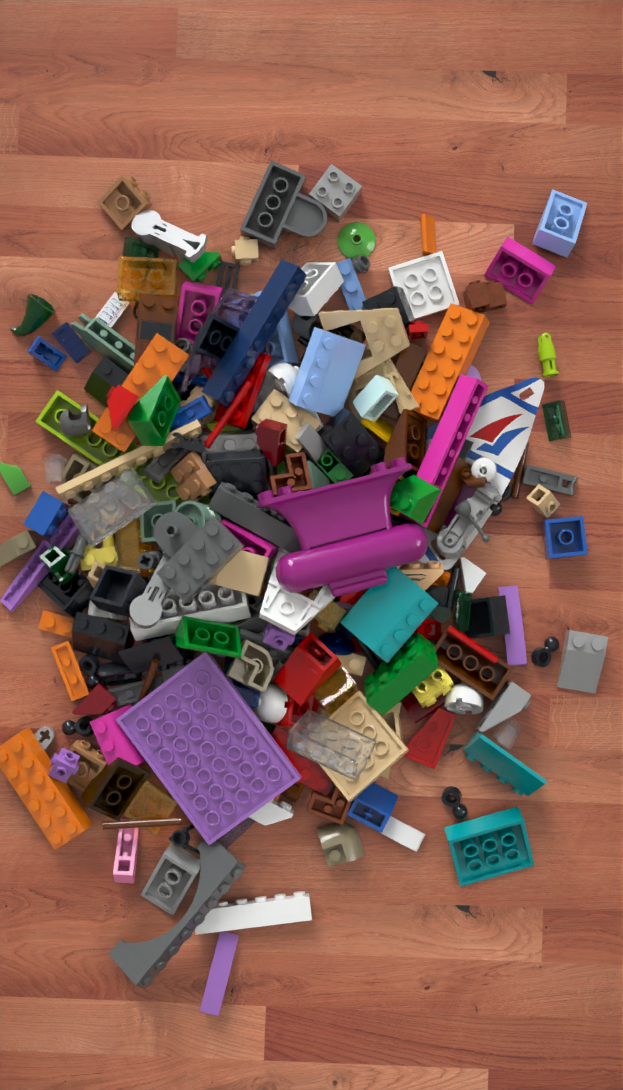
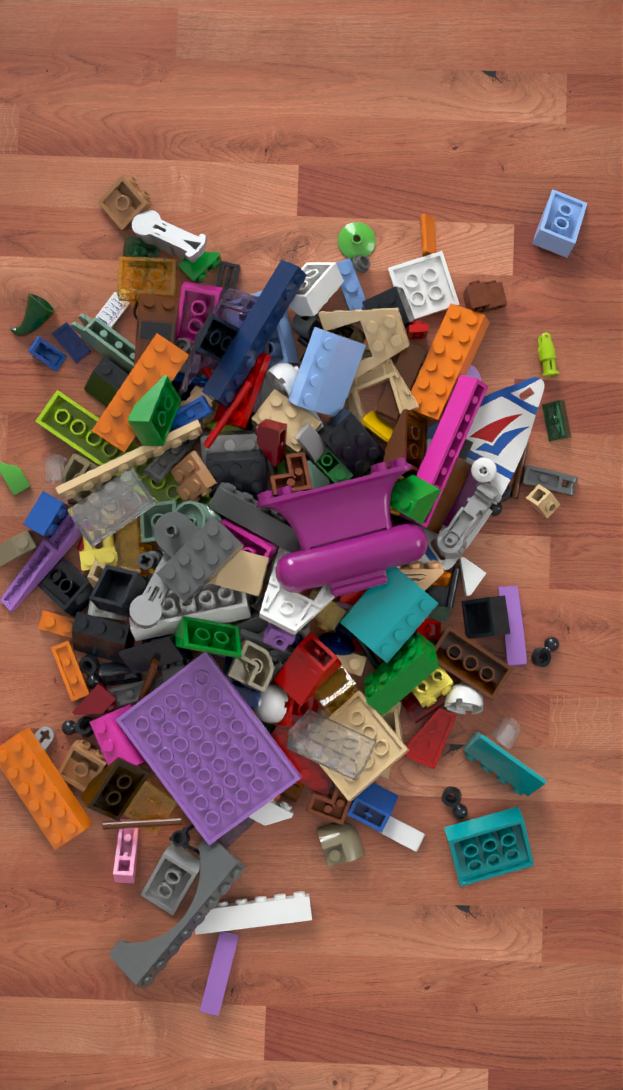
dark green brick [39,545,78,585] -> none
medium lavender brick [48,747,80,784] -> none
dark grey helmet [60,404,91,437] -> none
dark grey axle [65,519,97,574] -> none
red slope [106,384,139,432] -> none
black plate [171,432,206,453] -> none
tan brick [232,237,259,266] -> none
dark grey brick [240,160,327,250] -> none
light grey brick [309,164,362,222] -> none
light aqua piece [352,375,398,422] -> none
red piece [446,625,499,664] -> none
clear green slope [452,589,472,632] -> none
dark grey hinge [454,499,490,542] -> none
reddish brown arm [461,468,487,488] -> none
light grey slope [475,681,531,732] -> none
dark pink slope [484,236,556,304] -> none
blue brick [542,516,588,559] -> none
light grey slope [557,630,608,693] -> none

